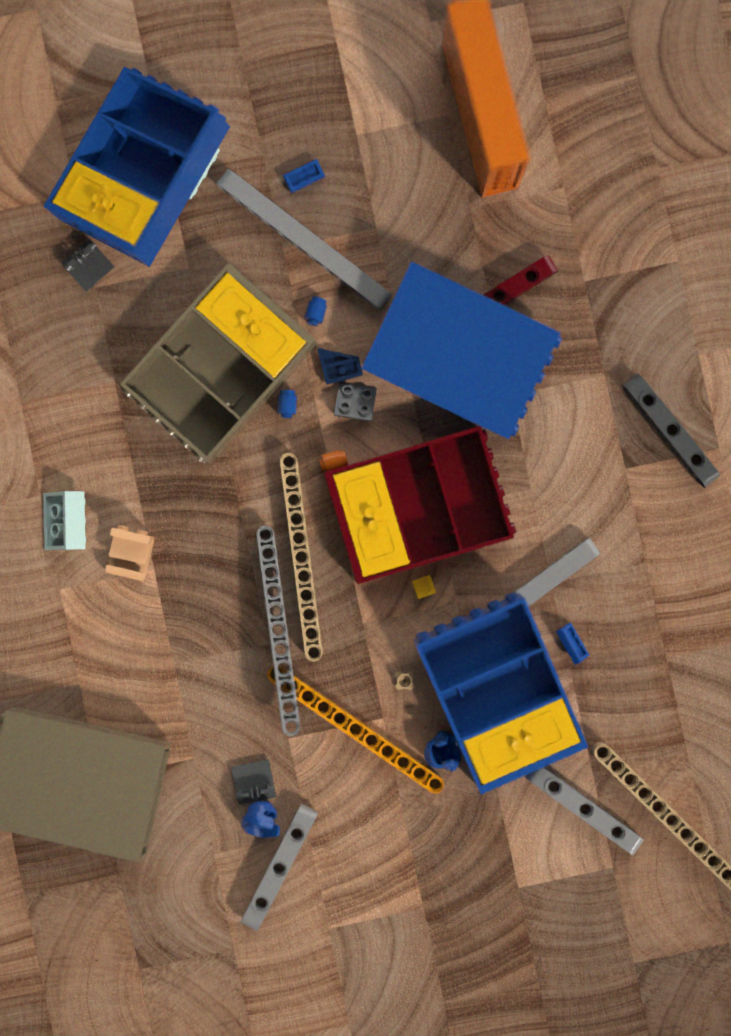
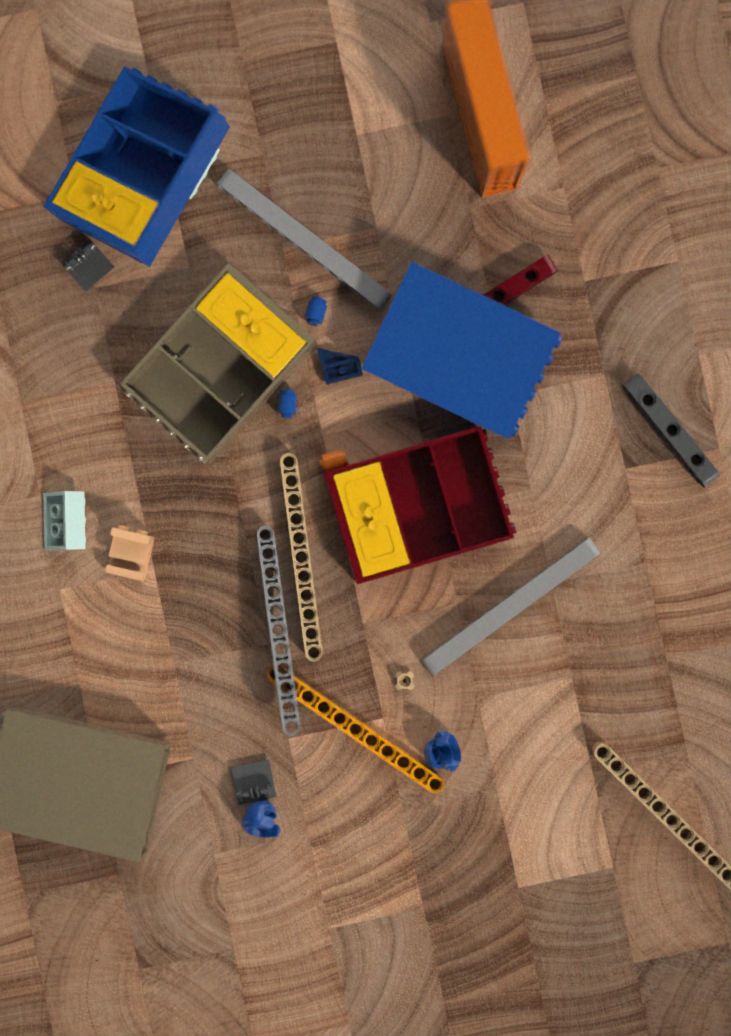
light grey beam [240,804,318,931] -> none
blue plate [283,159,325,194] -> none
dark grey hinge [334,382,377,422] -> none
yellow plate [412,575,436,599] -> none
blue container [413,592,589,794] -> none
light grey beam [525,767,644,855] -> none
blue plate [556,622,590,665] -> none

